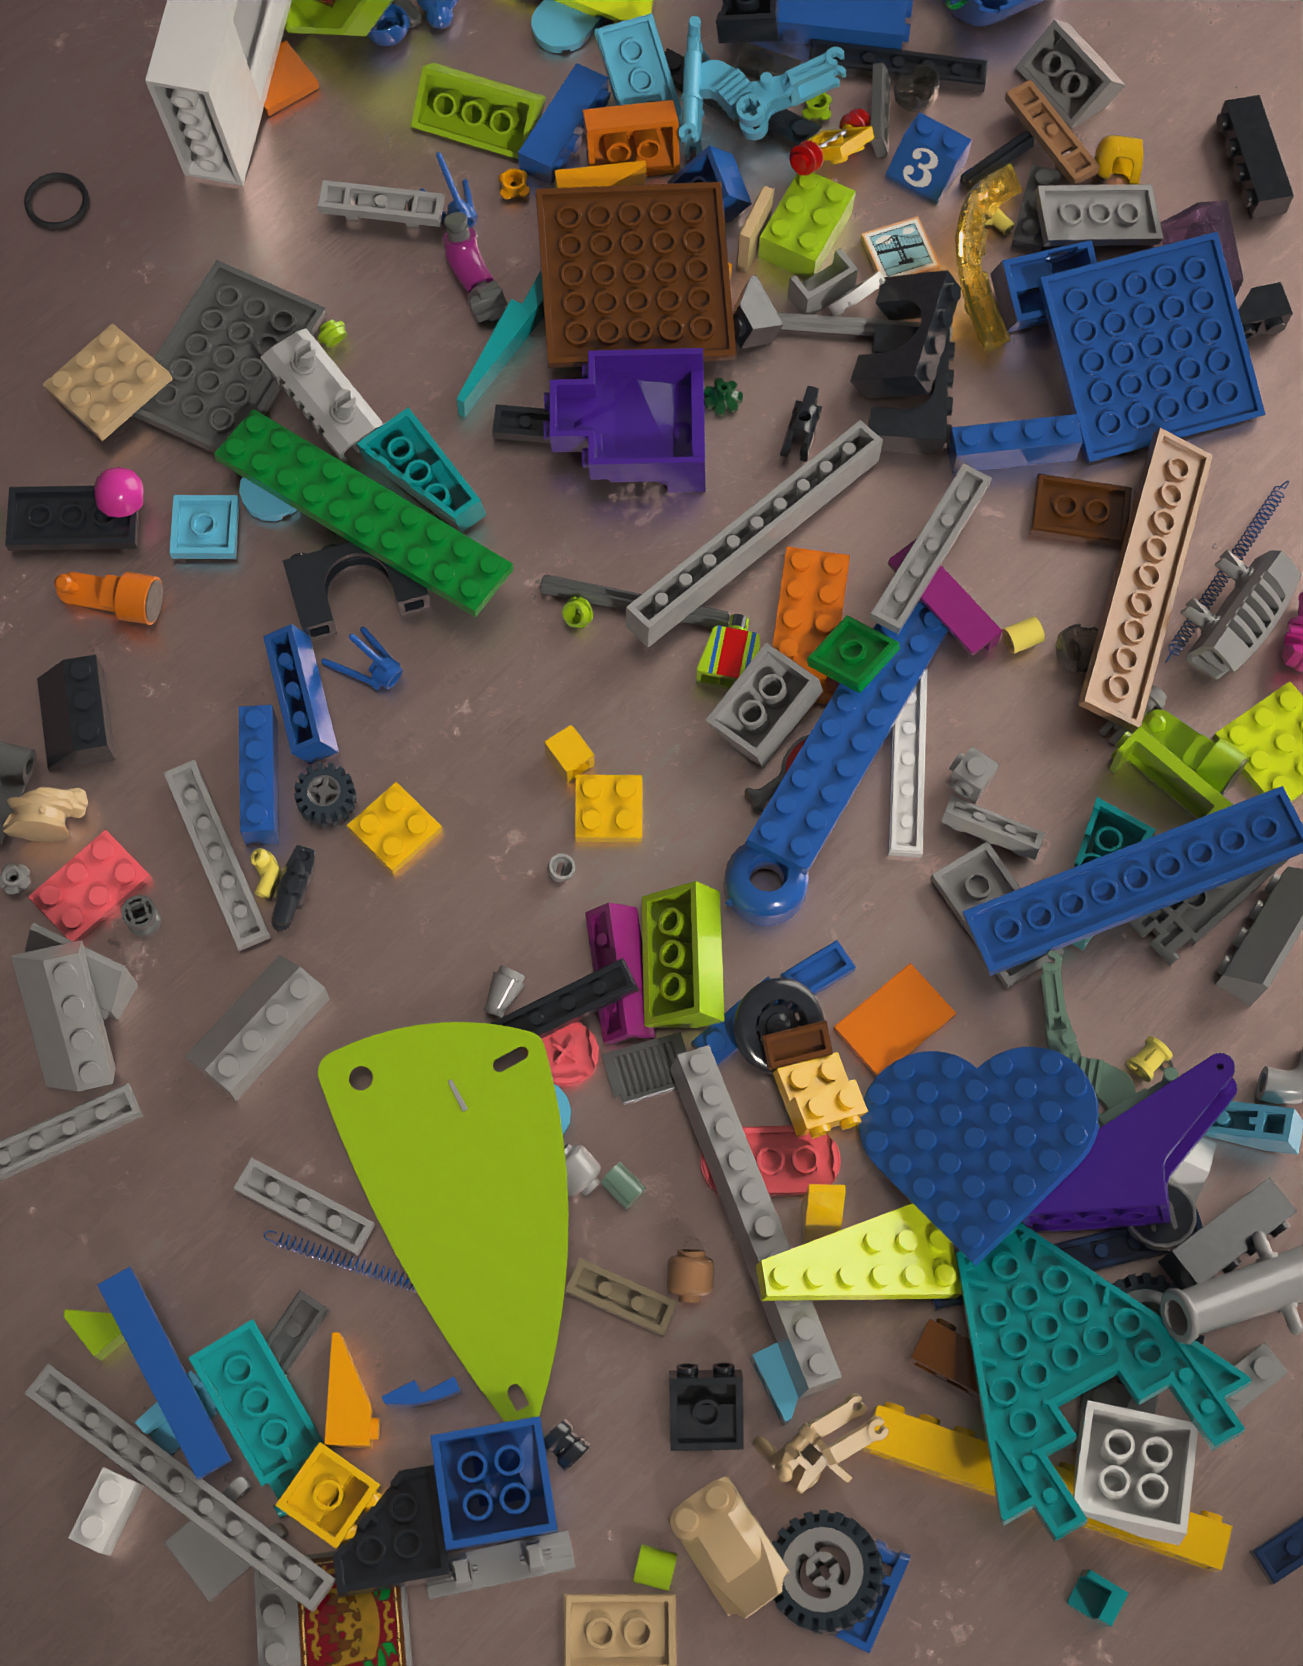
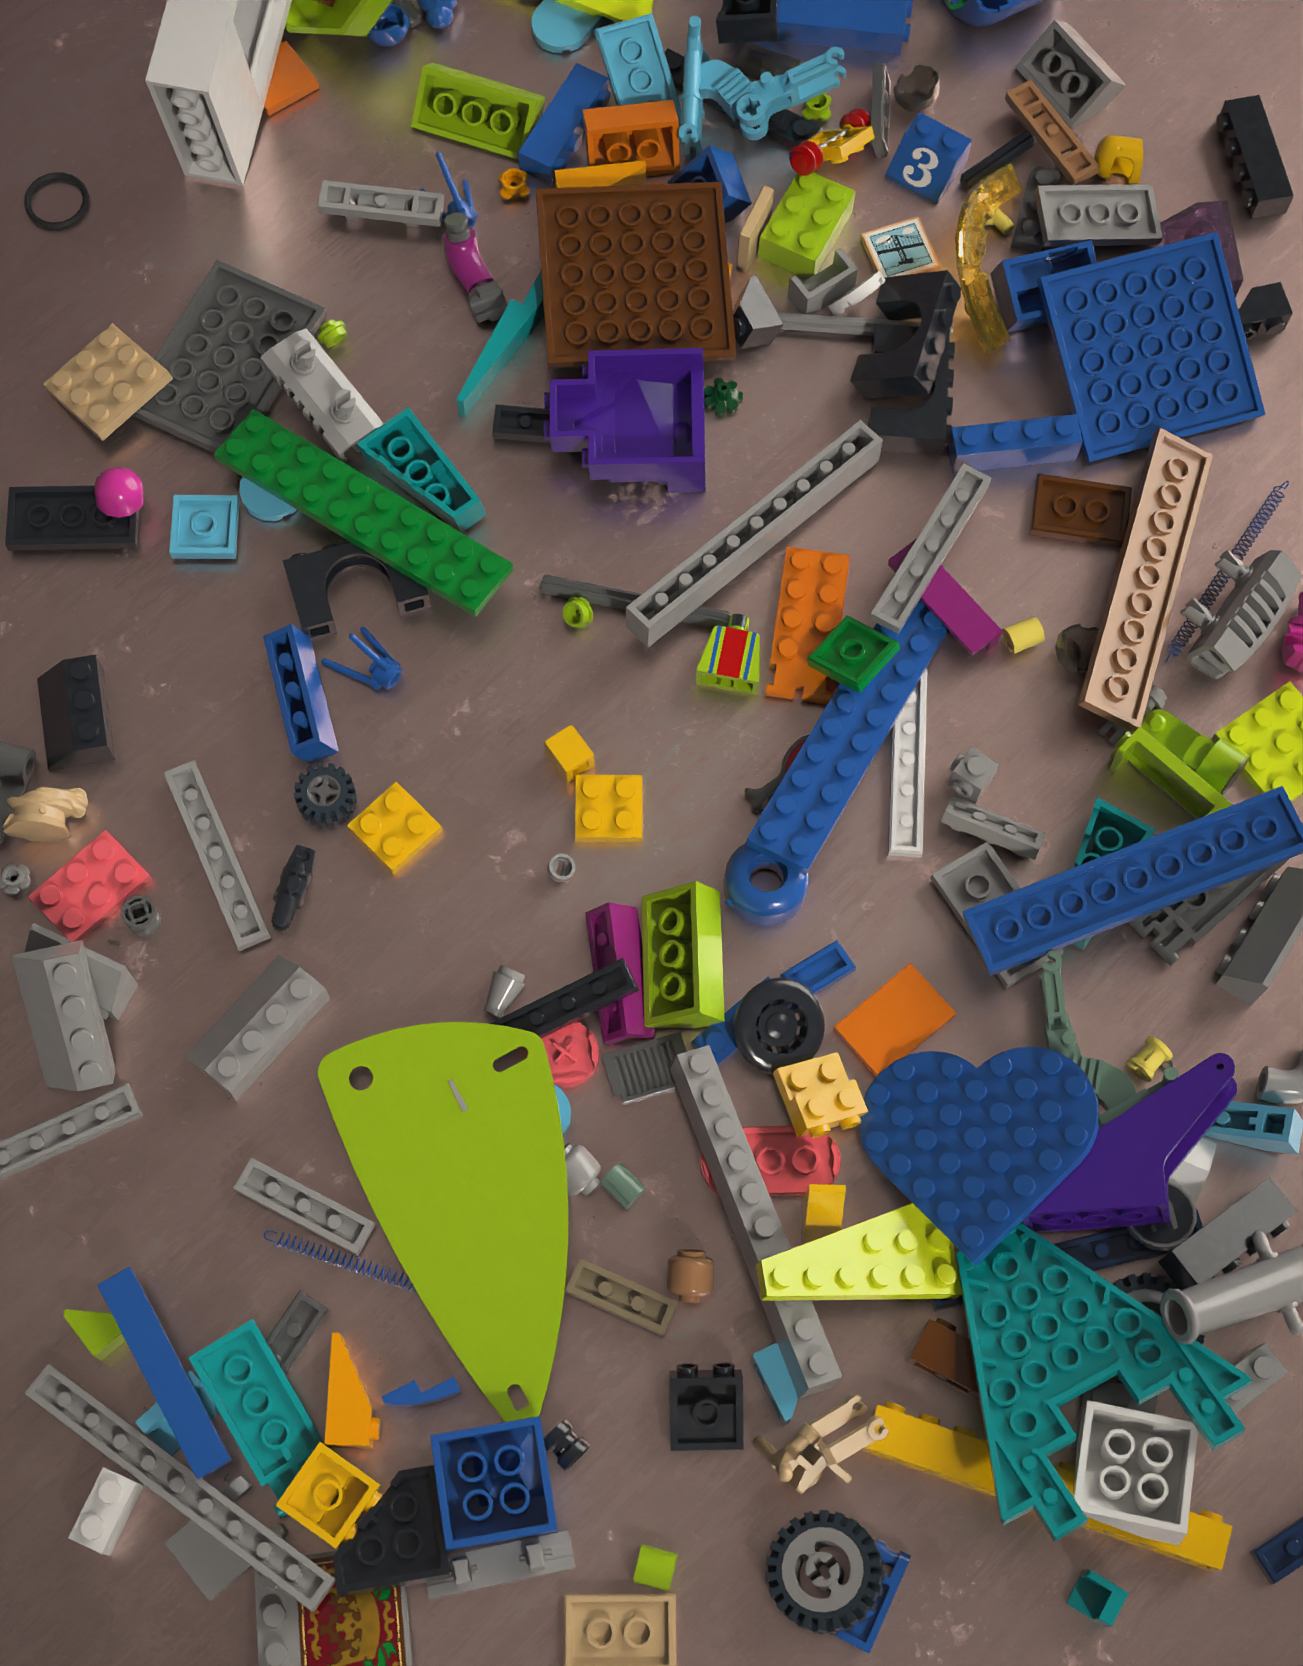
orange piece [54,572,163,625] -> none
blue brick [239,705,280,846] -> none
light yellow arm [250,848,281,900] -> none
tan slope [667,1476,790,1619] -> none
light grey slope [705,643,823,768] -> none
reddish brown tile [762,1020,833,1070] -> none
black hinge [780,386,823,462] -> none
black tile [809,39,988,92] -> none

